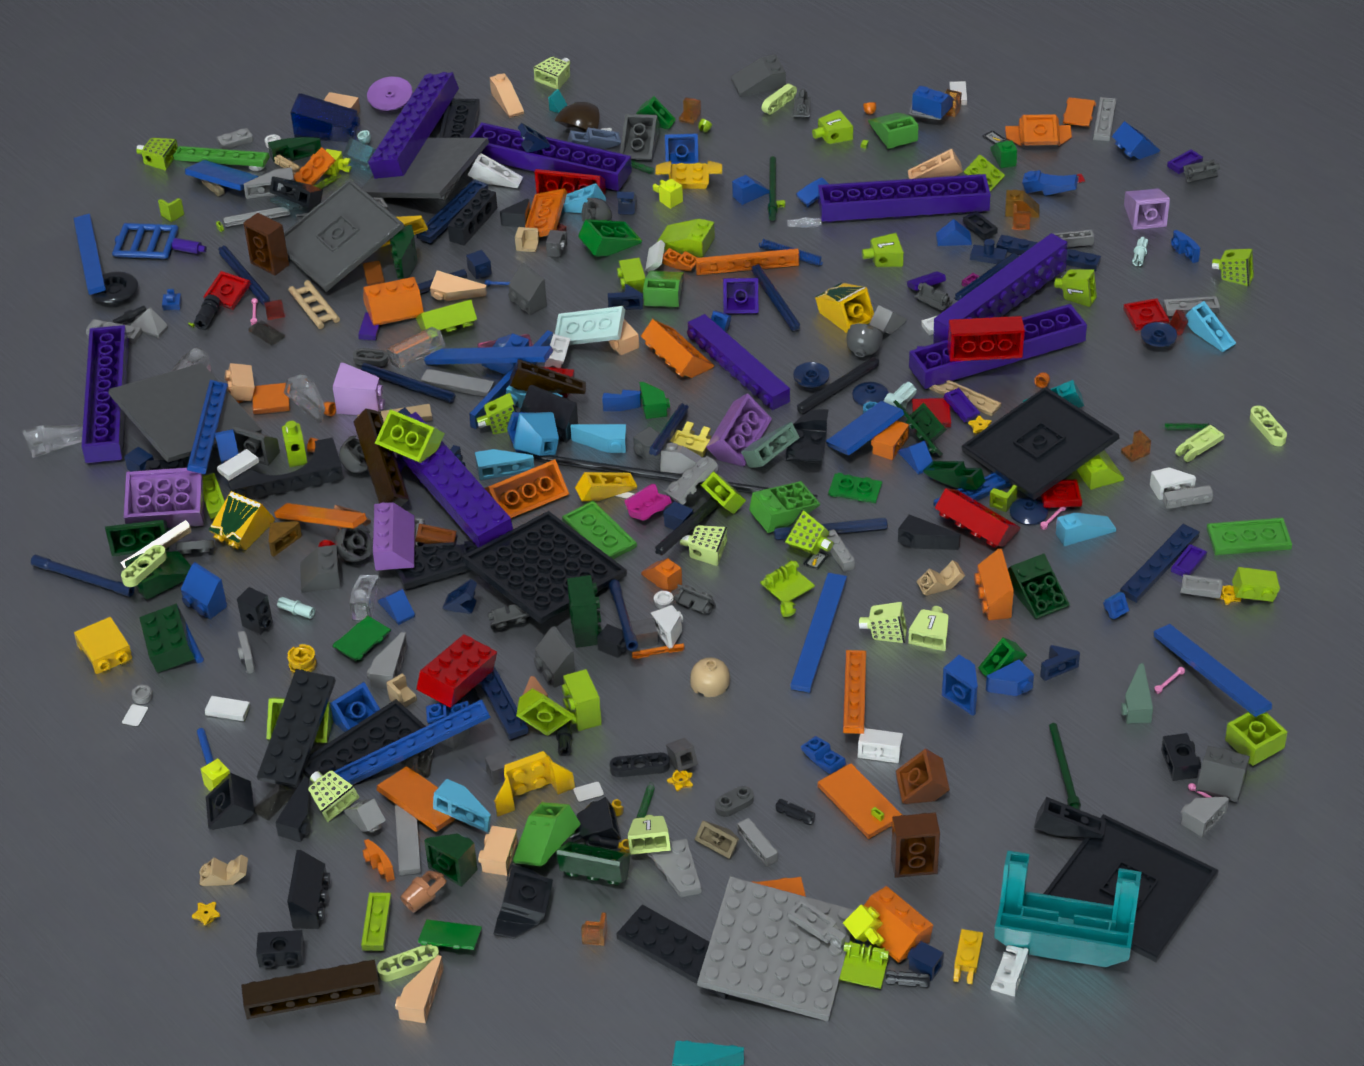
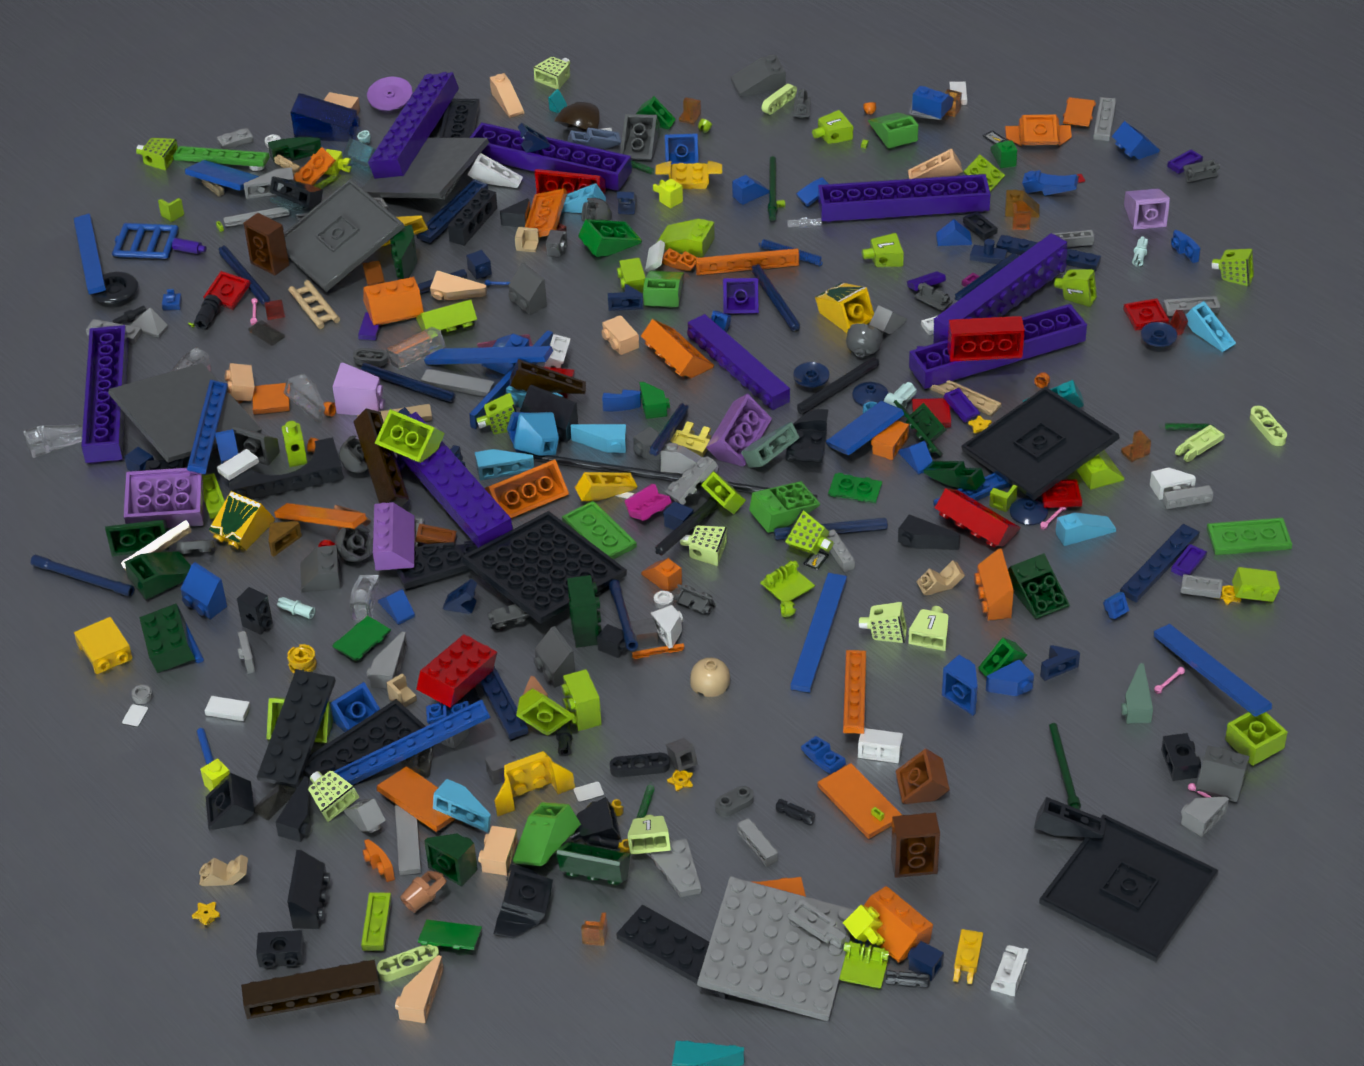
yellowish green beam [121,545,167,587] -> none
light aqua plate [555,306,625,345] -> none
dark tan slope [694,820,739,859] -> none
teal wedge [994,851,1141,967] -> none

